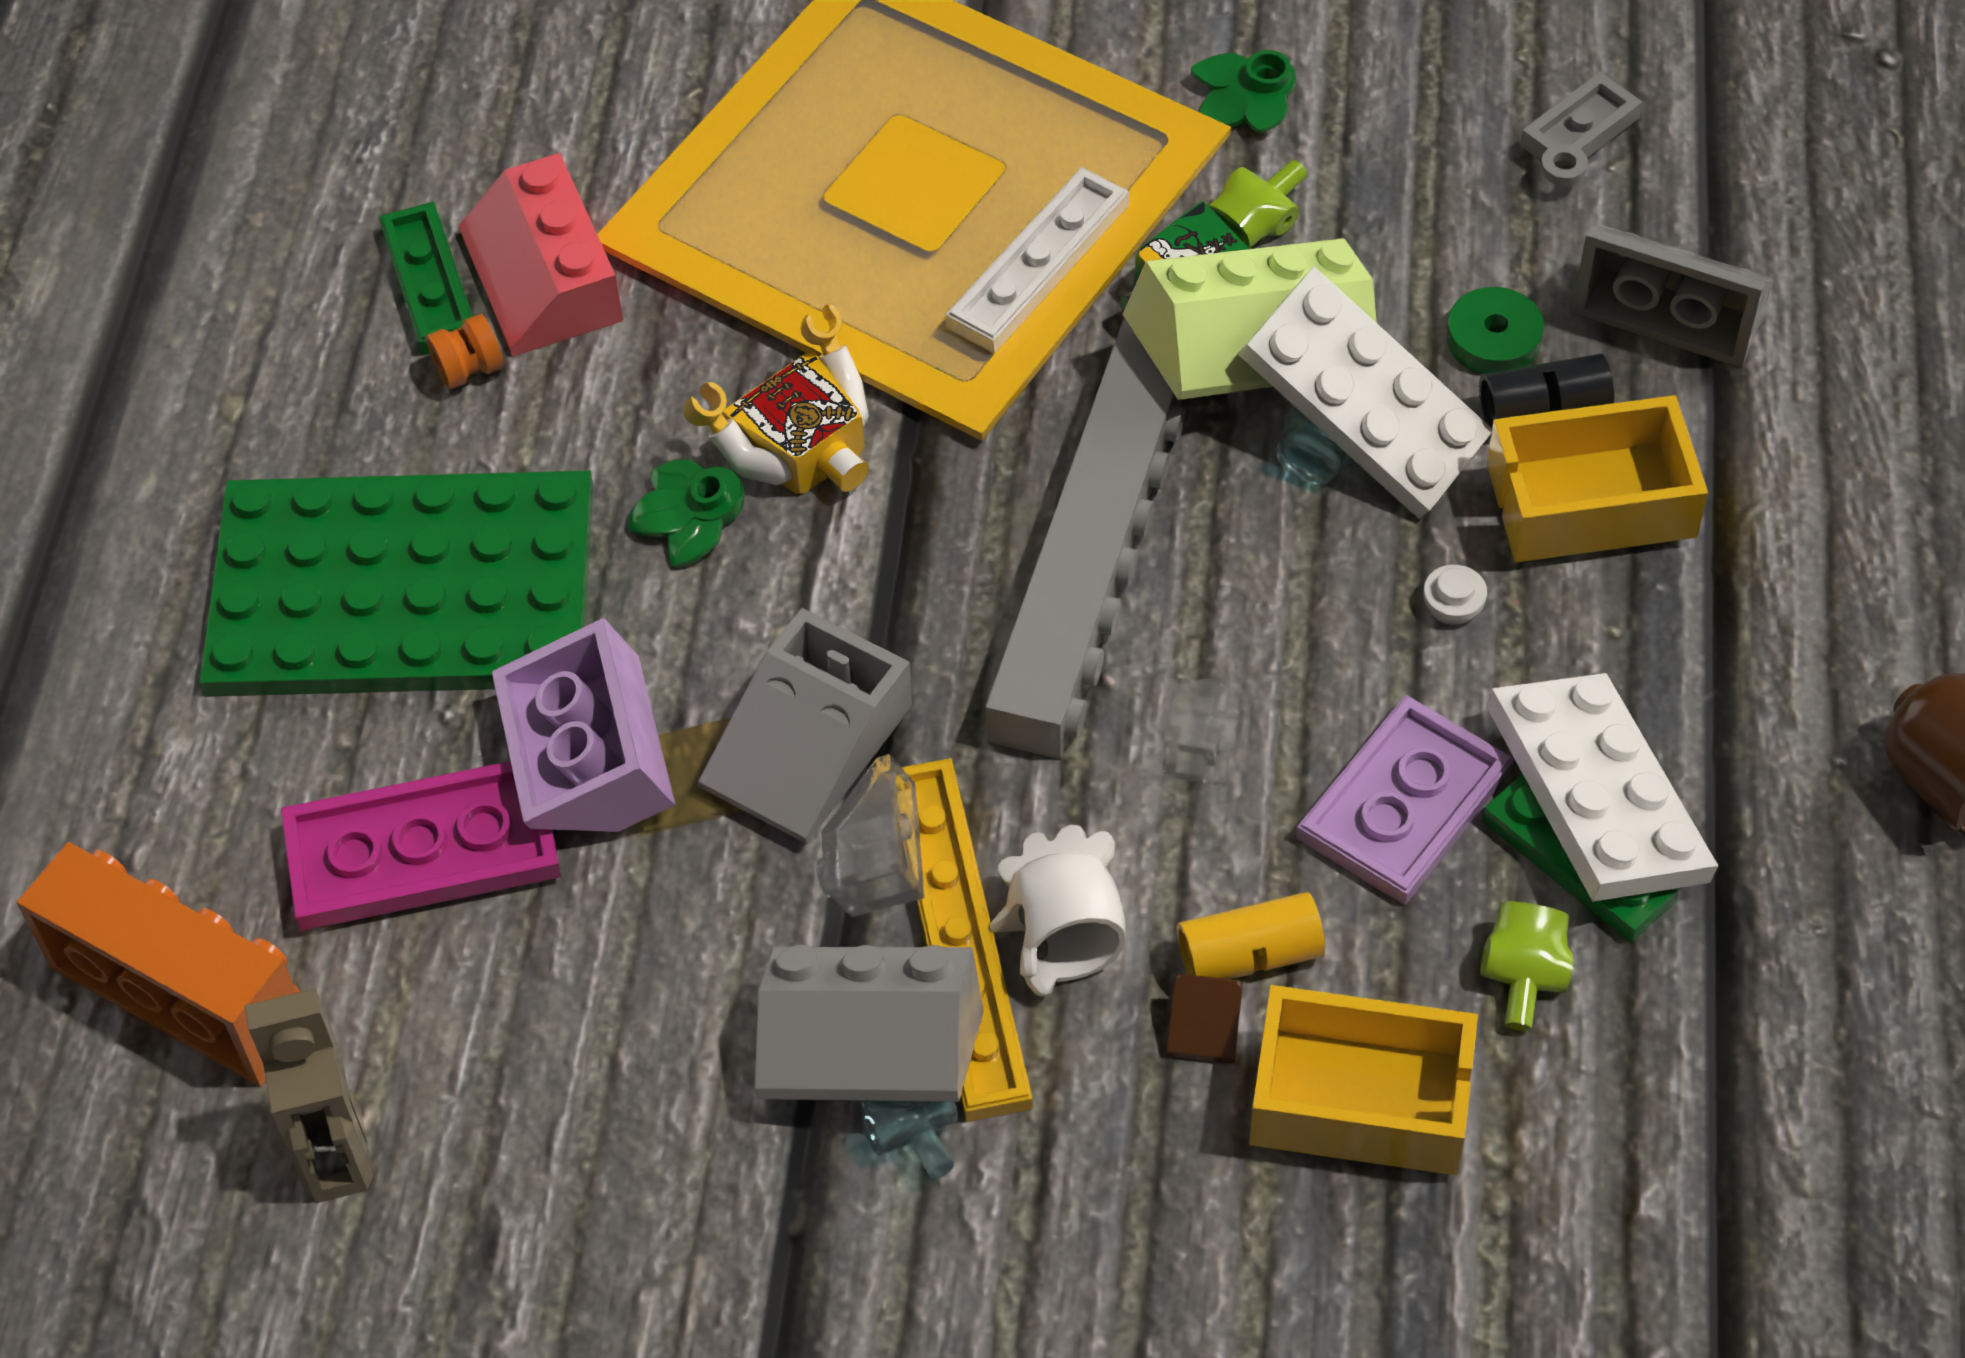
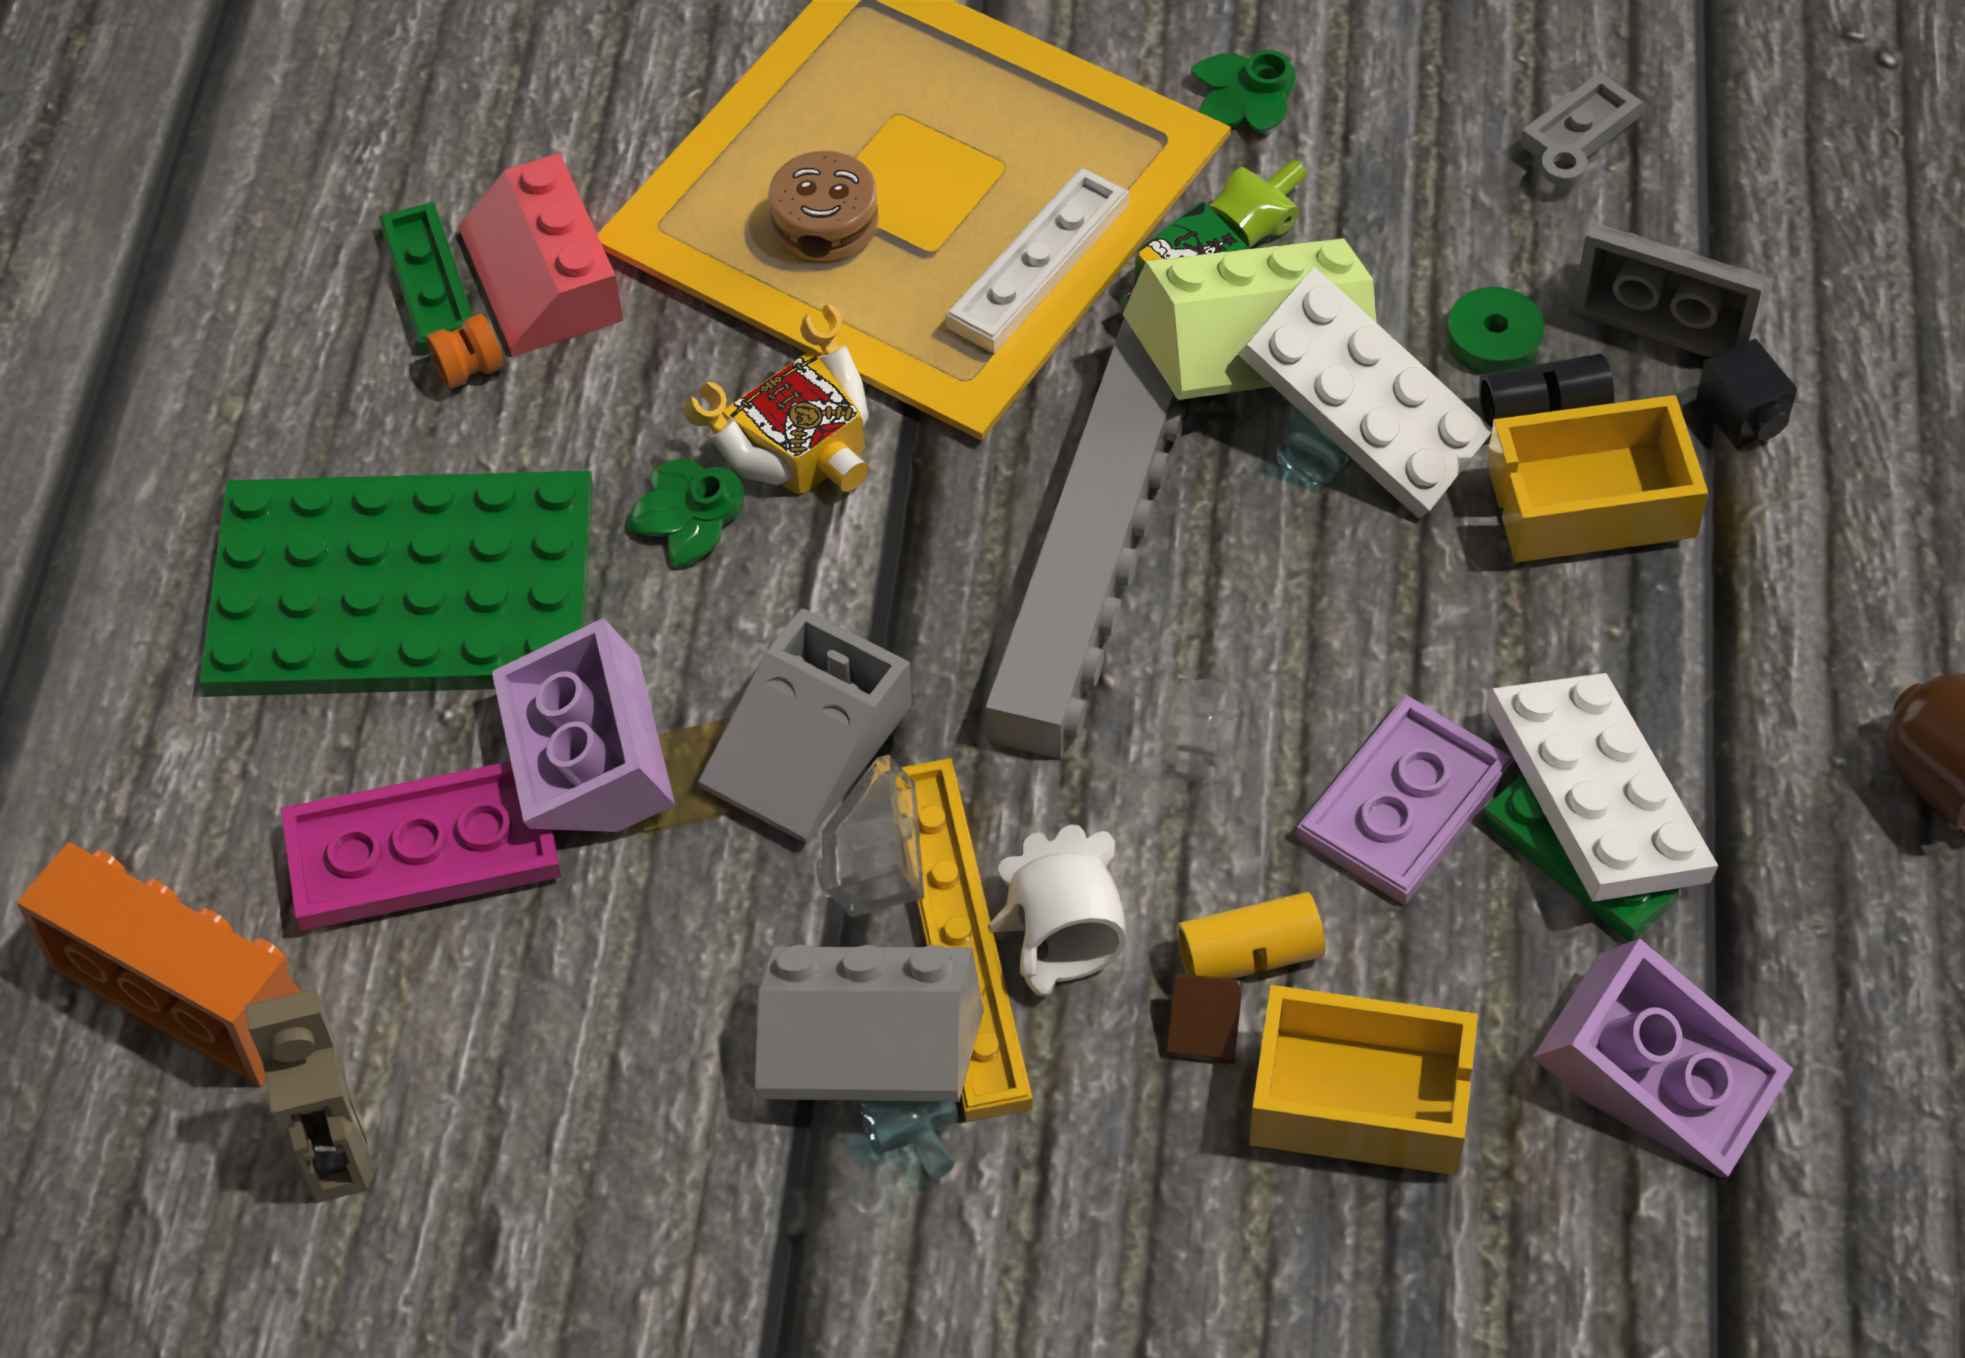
white plate [1423,565,1487,625] -> none
lime piece [1480,901,1573,1031] -> none
none -> medium nougat head [769,151,879,262]
none -> lavender slope [1532,938,1793,1178]
none -> black brick [1696,338,1797,449]

